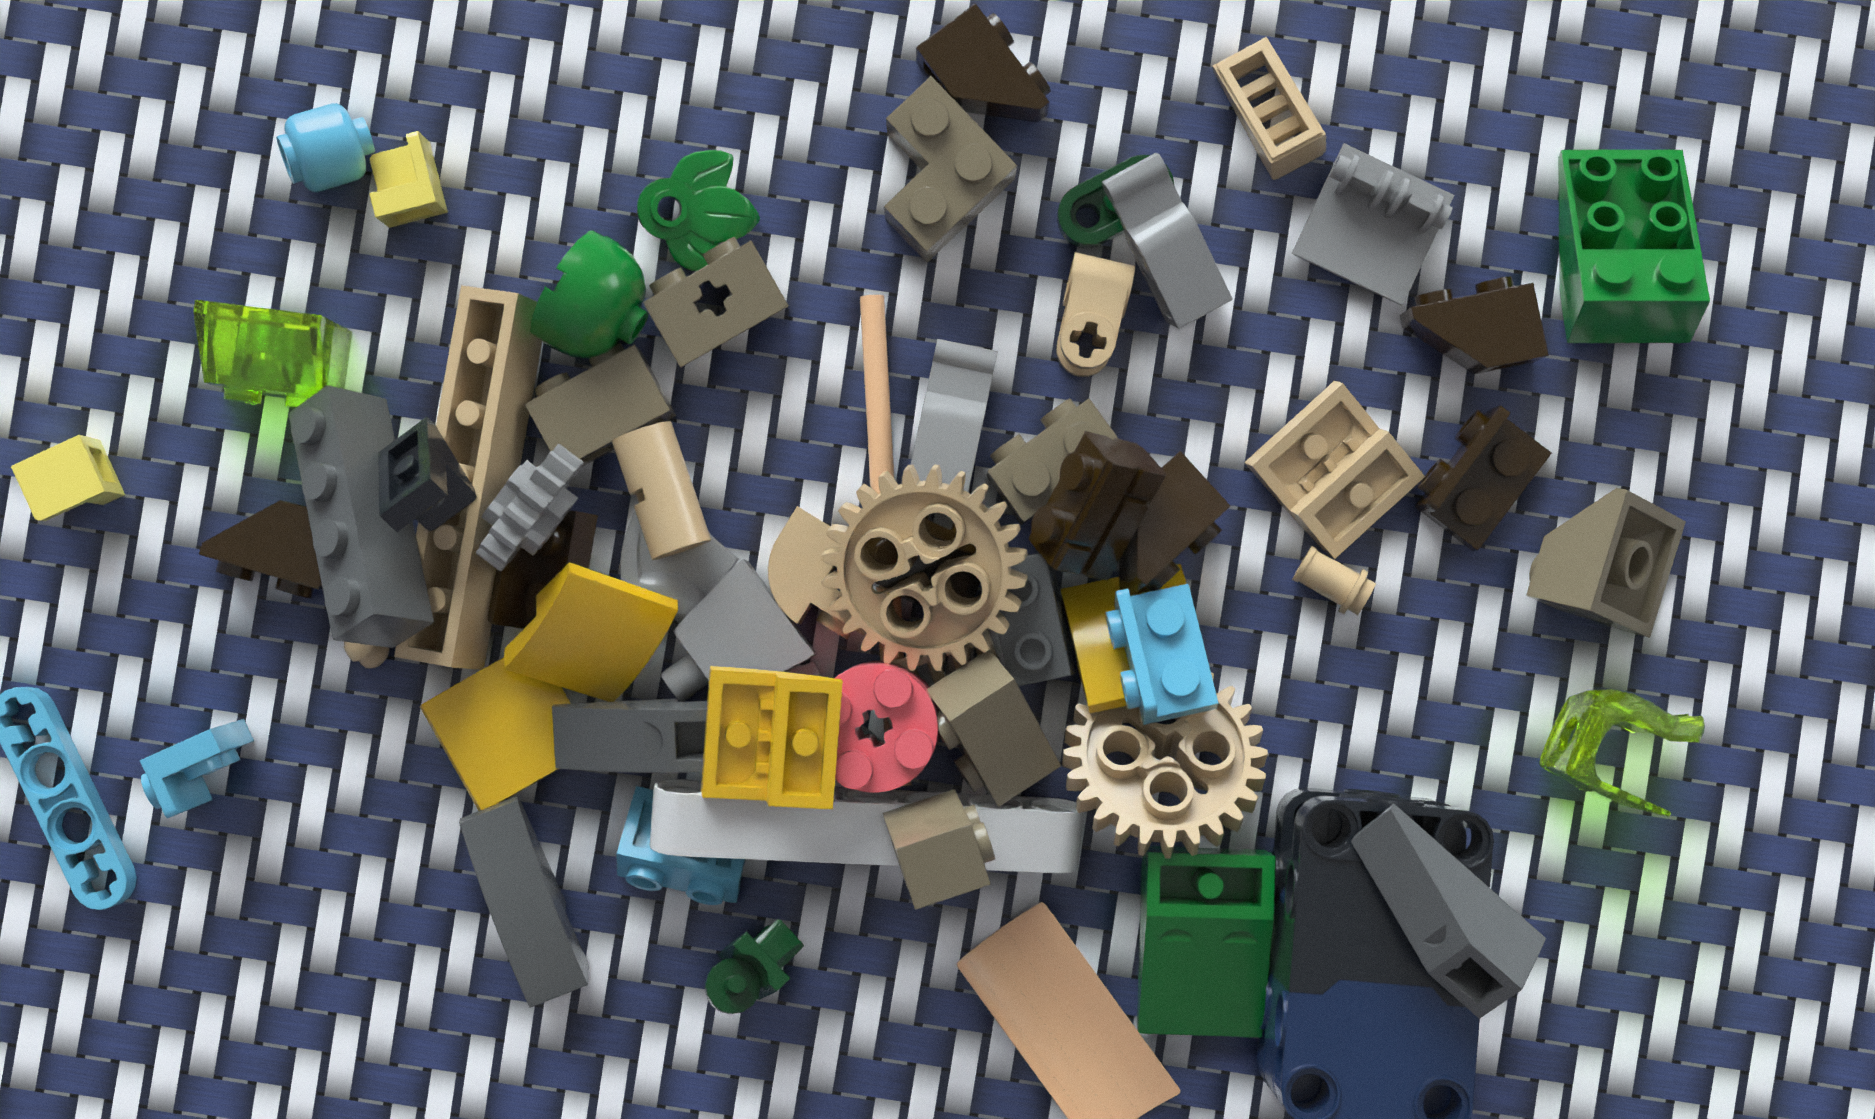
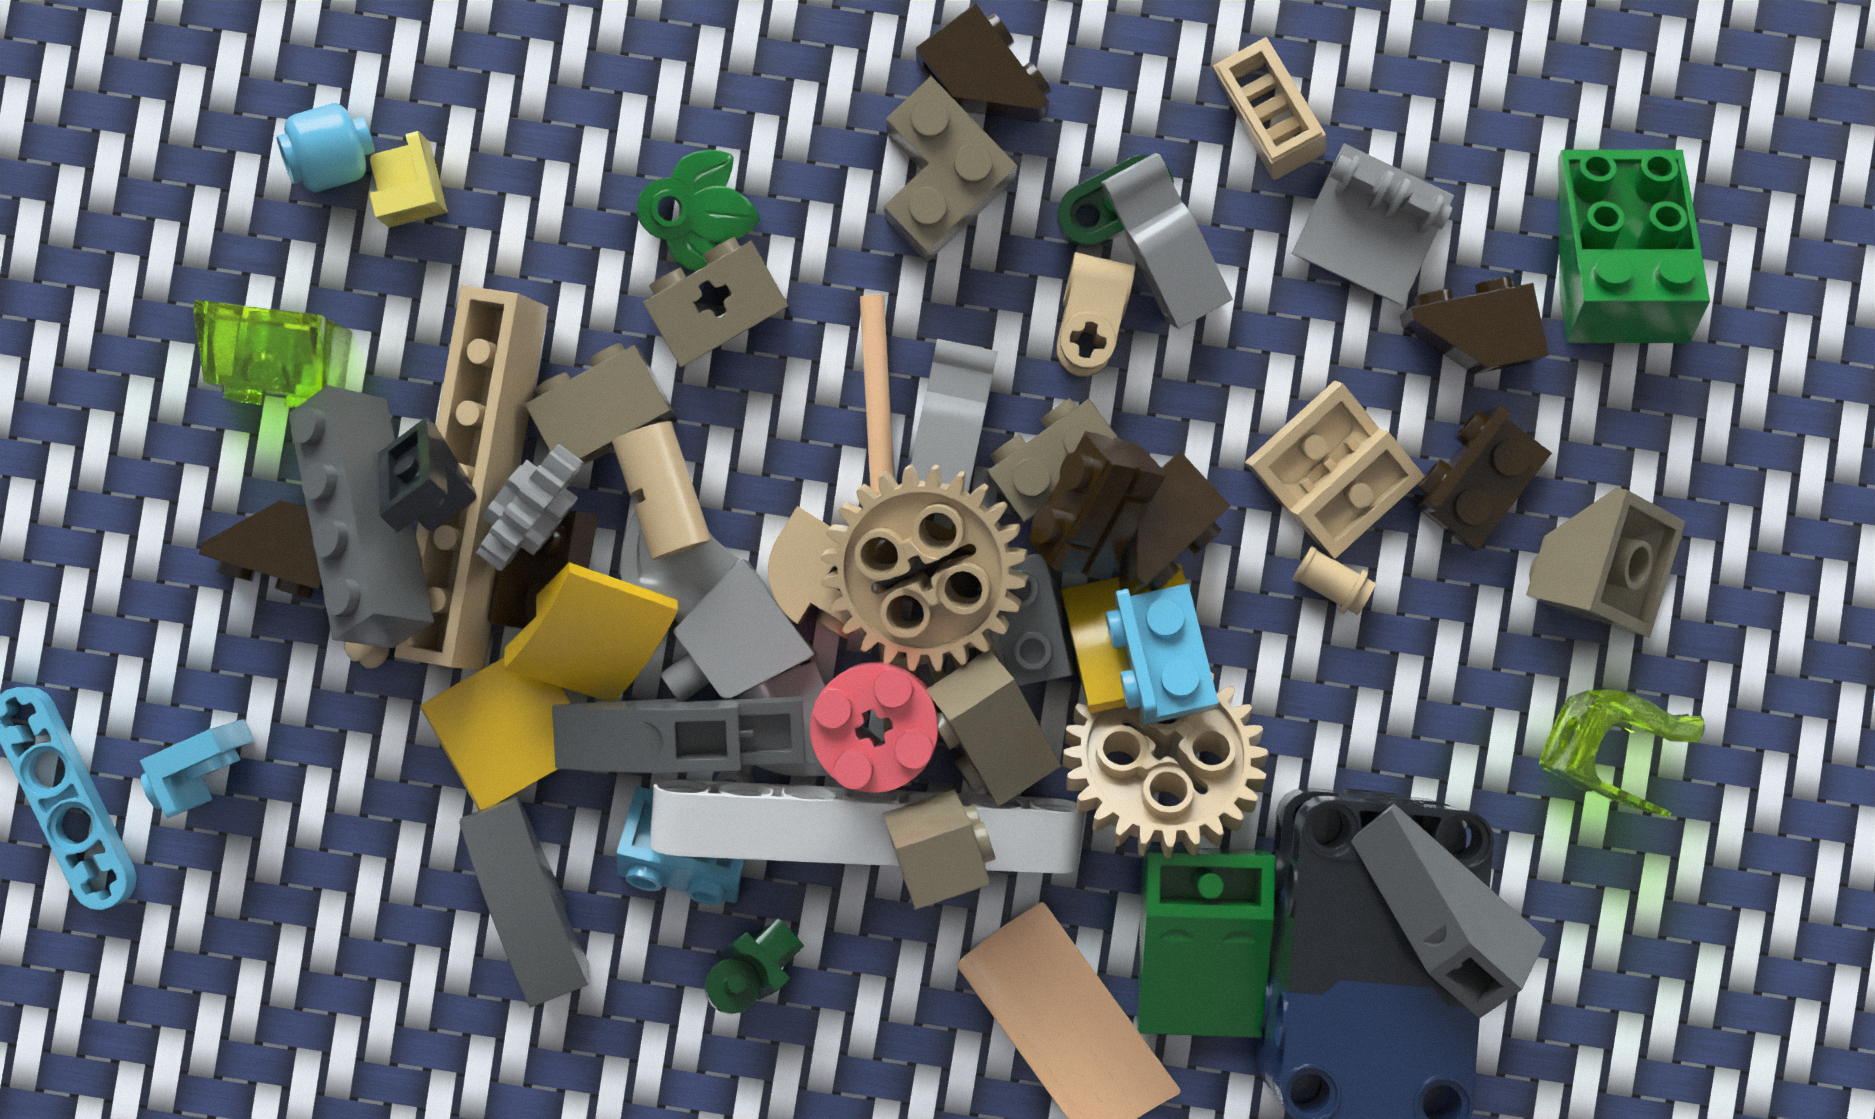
light yellow panel [11,435,125,521] -> none
green cylinder [530,230,649,358] -> none
yellow slope [701,666,843,809] -> none

